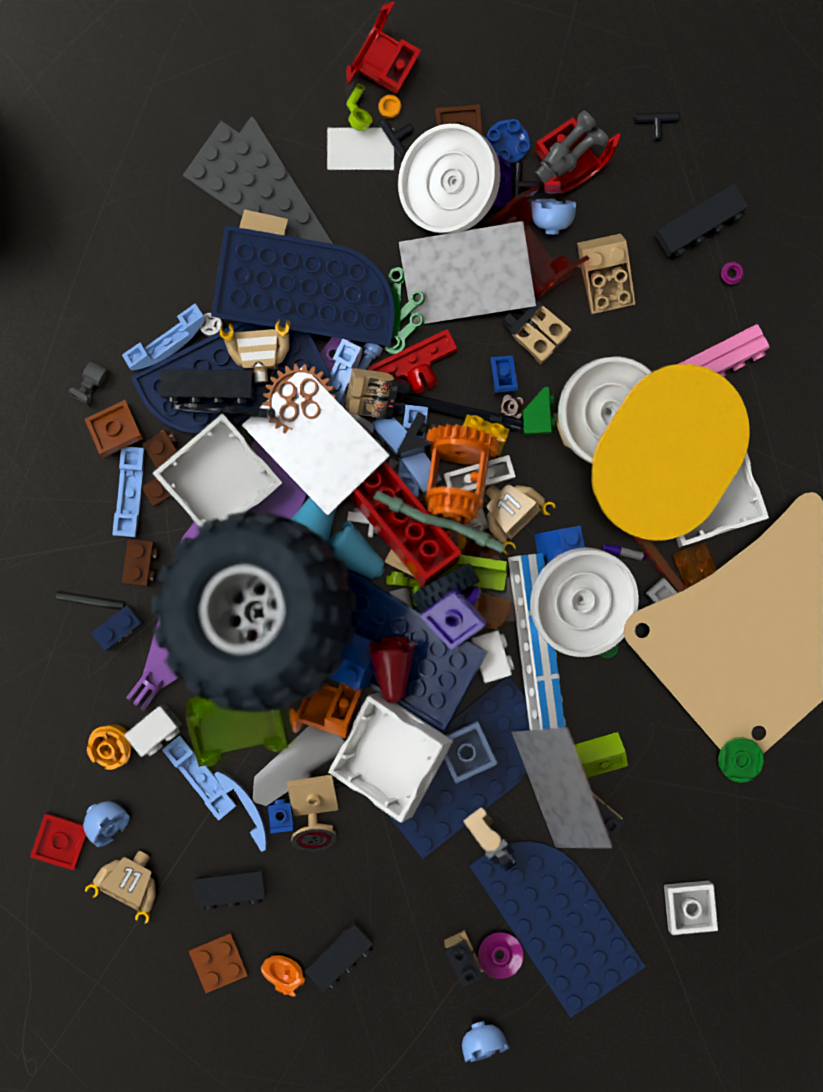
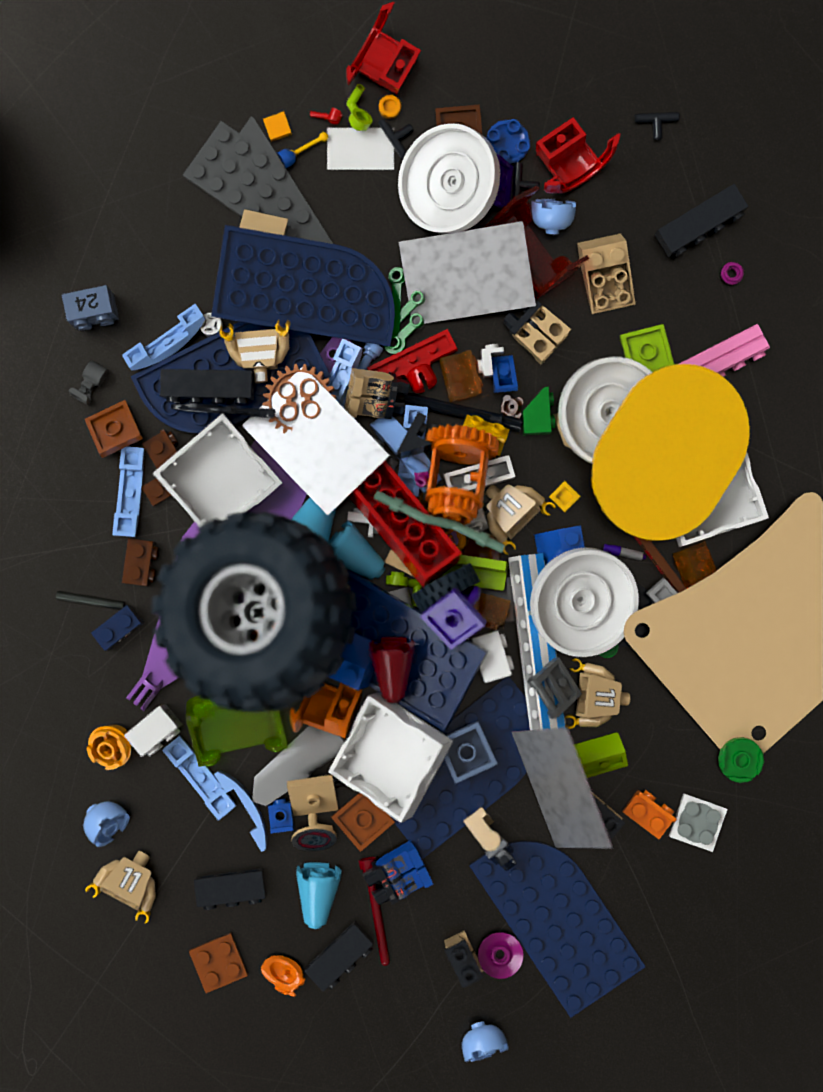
red plate [30,813,86,871] -> none
light grey bar [352,414,375,436] -> none
dark grey piece [535,110,609,183] -> none
white brick [664,881,718,935] -> none
none -> sand blue brick [62,285,119,331]
none -> light orange tile [263,112,292,142]
none -> hinge [277,132,328,168]
none -> medium azure cone [296,862,342,929]
none -> red hand [310,108,343,125]
none -> dark orange plate [331,792,395,852]
none -> dark red piece [358,857,390,966]
none -> hips [362,841,433,905]
none -> arm [405,455,429,488]
none -> clear orange bracket [439,350,483,402]
none -> white bracket [477,344,504,379]
none -> dark grey plate [527,657,582,719]
none -> yellow tile [549,481,581,513]
none -> tan torso [565,659,630,729]
none -> lime tile [620,324,674,372]
none -> orange bracket [622,790,677,839]
none -> light grey piece [669,793,727,852]

